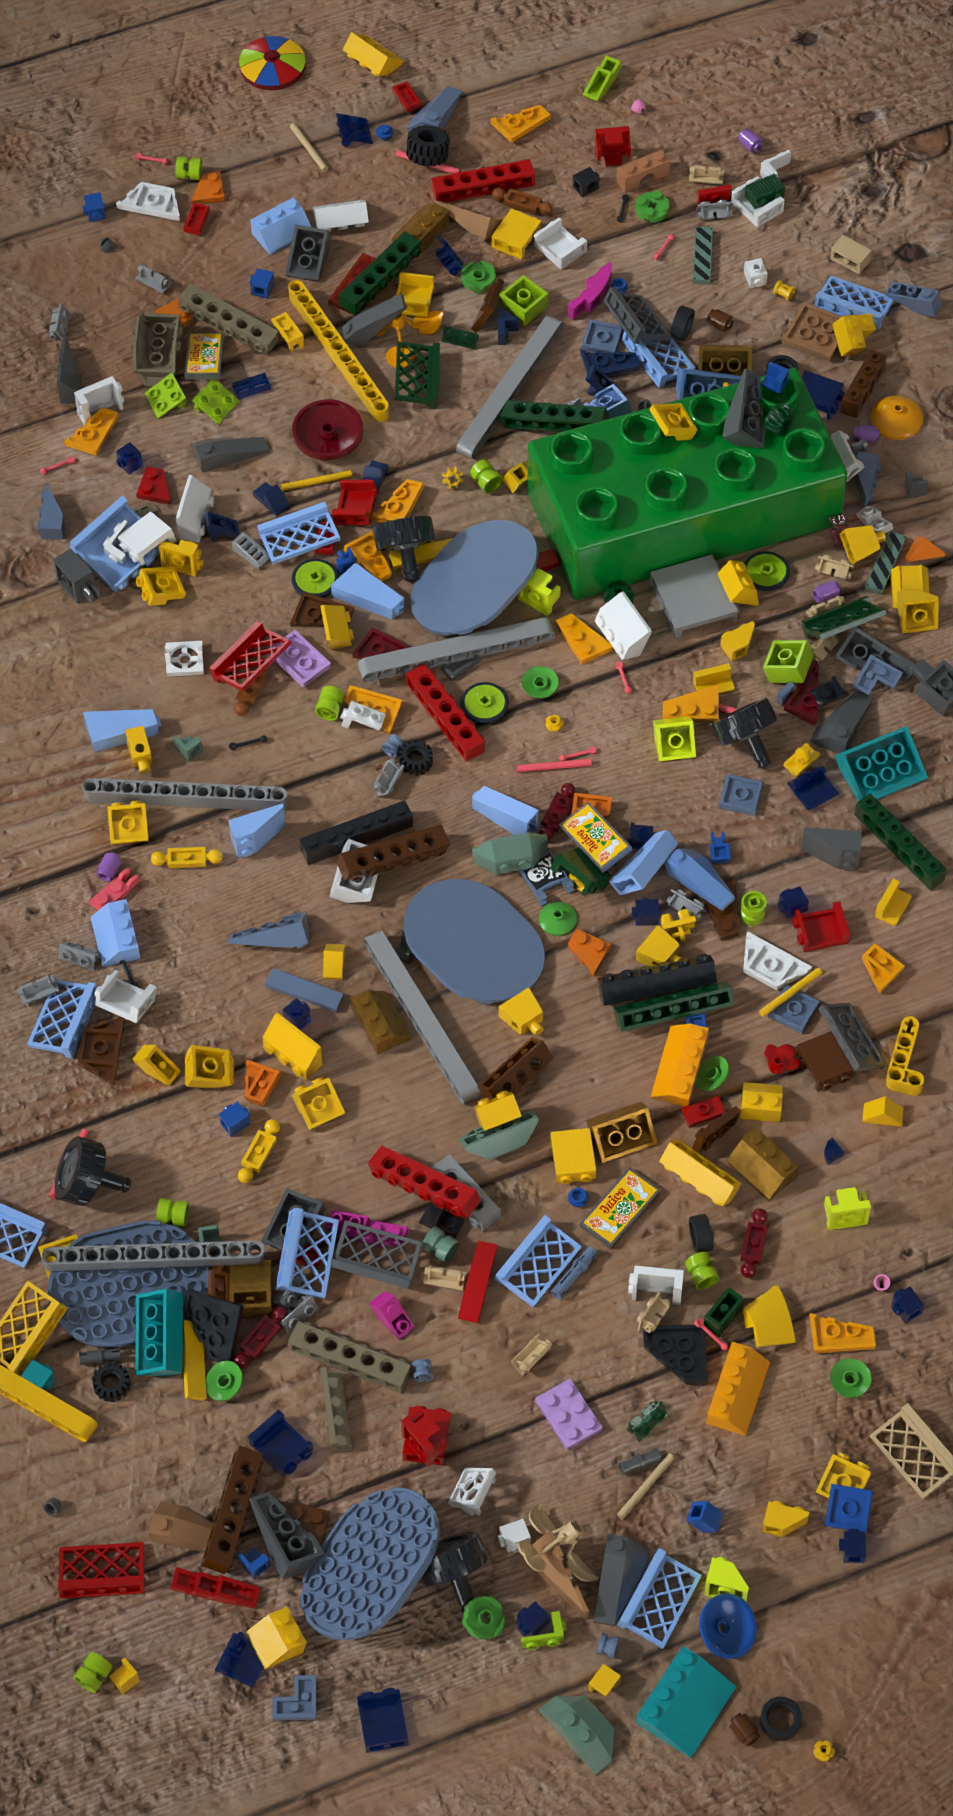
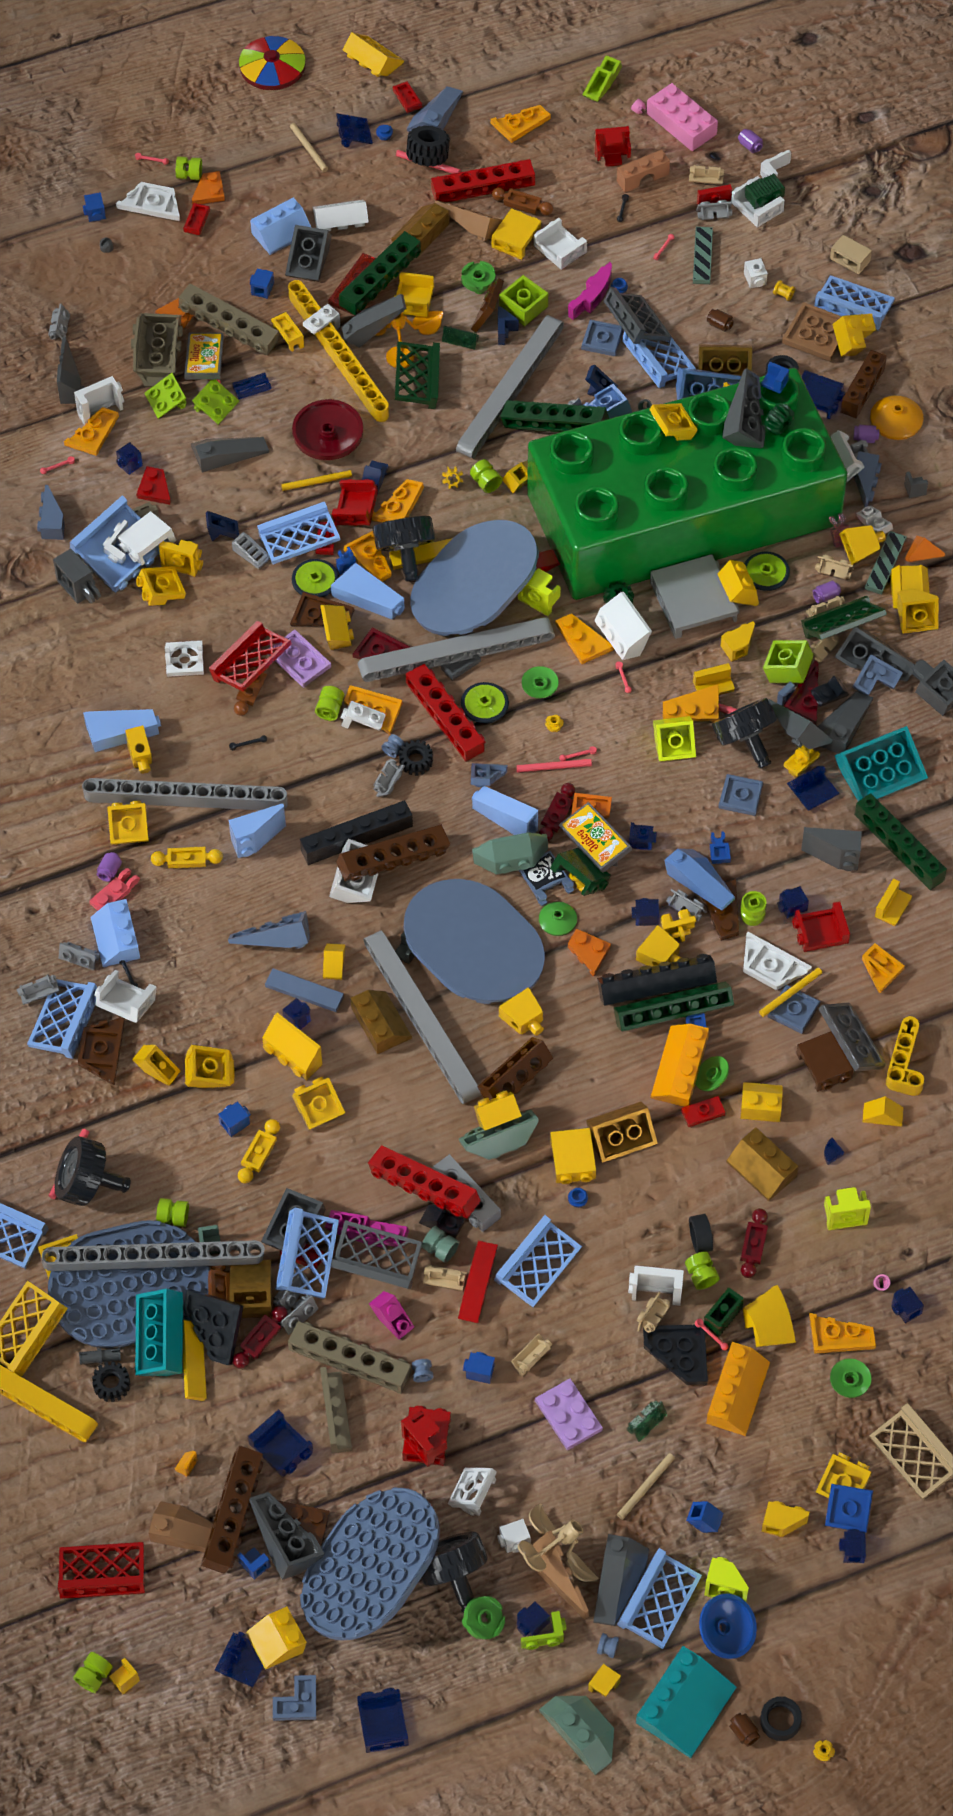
teal brick [21,1360,55,1391] -> none
dark grey hinge [43,1498,62,1516] -> none
light grey hinge [135,264,173,294] -> none
red slope [170,1567,261,1608] -> none
sand green panel [173,736,203,761] -> none
white slope [176,475,214,543] -> none
bright green dish [206,1361,243,1401] -> none
orange wing [244,1060,281,1106] -> none
dark blue slope [253,482,290,517] -> none
clear blue hinge [435,234,464,276] -> none
sand blue pin [550,1246,598,1300] -> none
black brick [573,167,600,197] -> none
dark blue wing [580,350,640,377] -> none
tile [580,1167,661,1249] -> none
light blue slope [608,830,679,895] -> none
dark grey pin [618,1448,662,1475] -> none
bright green plate [635,190,670,223] -> none
yellow brick [659,1139,742,1206] -> none
black tyre [670,305,695,341] -> none
reddish brown wing [692,1106,741,1153] -> none
red plate [764,1044,801,1074] -> none
sand blue slope [885,282,942,317] -> none
none -> light orange slope [175,1451,198,1477]
none -> white bracket [303,304,340,334]
none -> blue brick [463,1352,495,1384]
none -> sand blue wing [471,763,508,787]
none -> bright pink brick [647,83,718,151]
none -> dark grey wedge [769,699,833,749]

